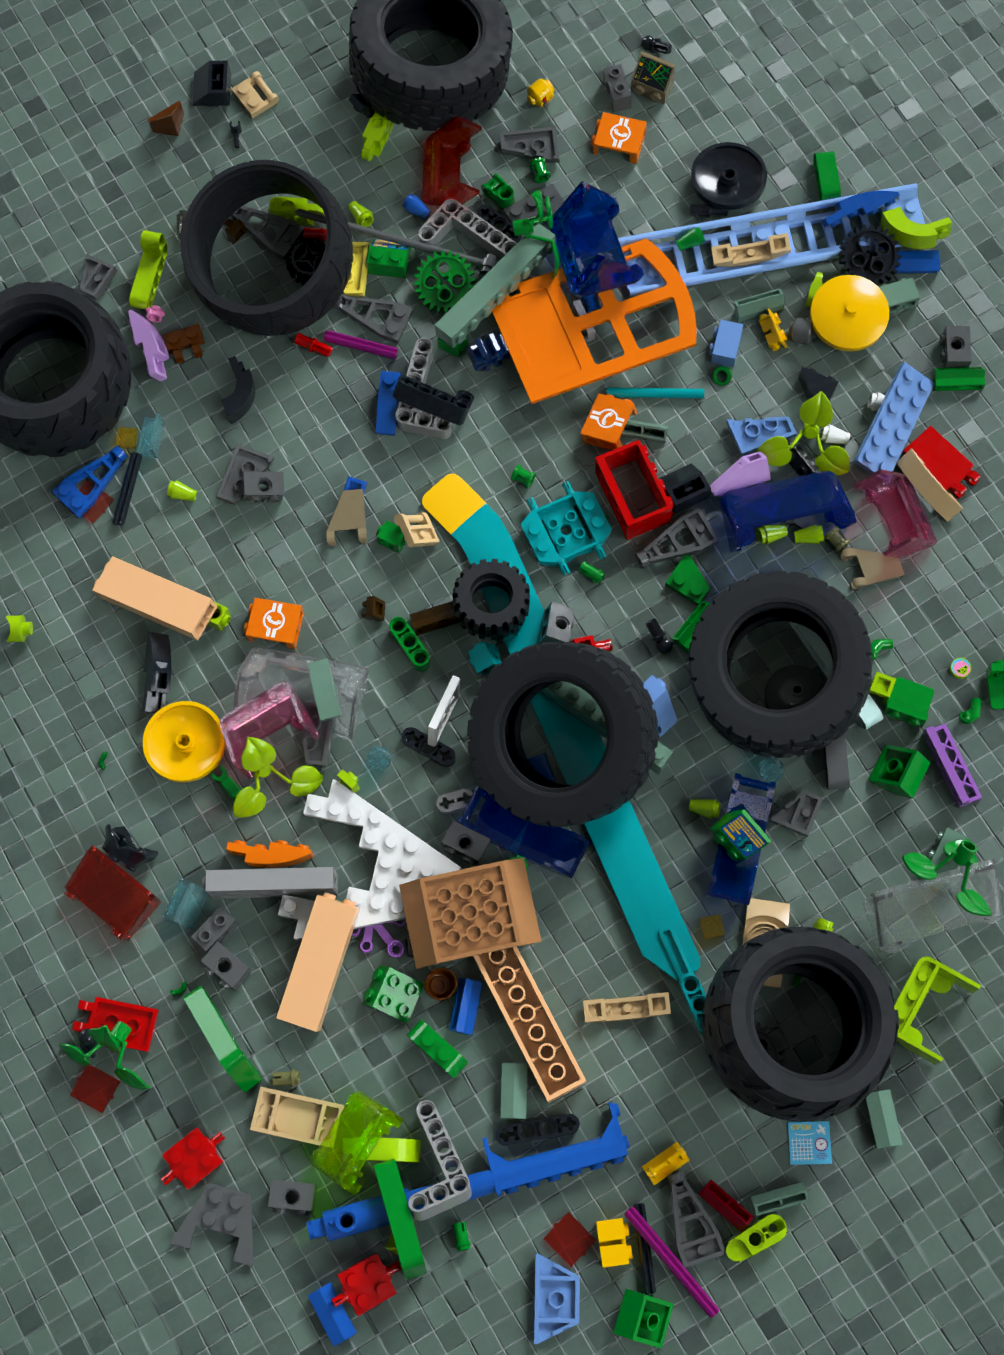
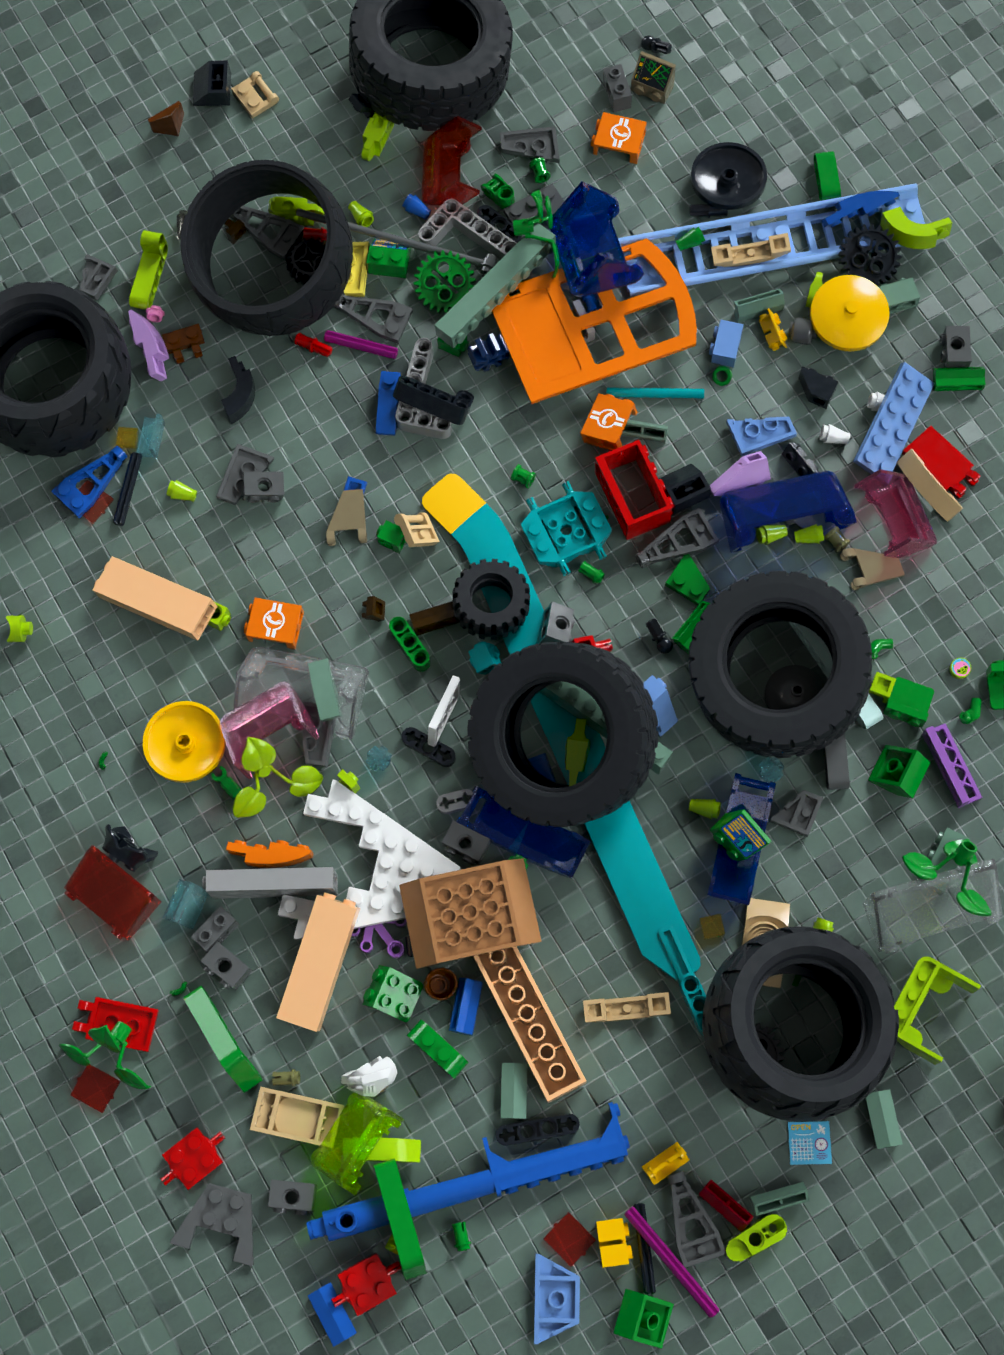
black axle [78,1028,97,1059] -> none
black slope [142,632,171,714] -> none
black hand [229,121,242,148] -> none
light grey beam [408,1100,472,1221] -> none
yellow head [527,78,555,107] -> none
lime plant [757,391,850,476] -> none
blue piece [895,250,940,274] -> none
none -> white helmet [341,1056,397,1097]
none -> lime animal [565,718,590,786]

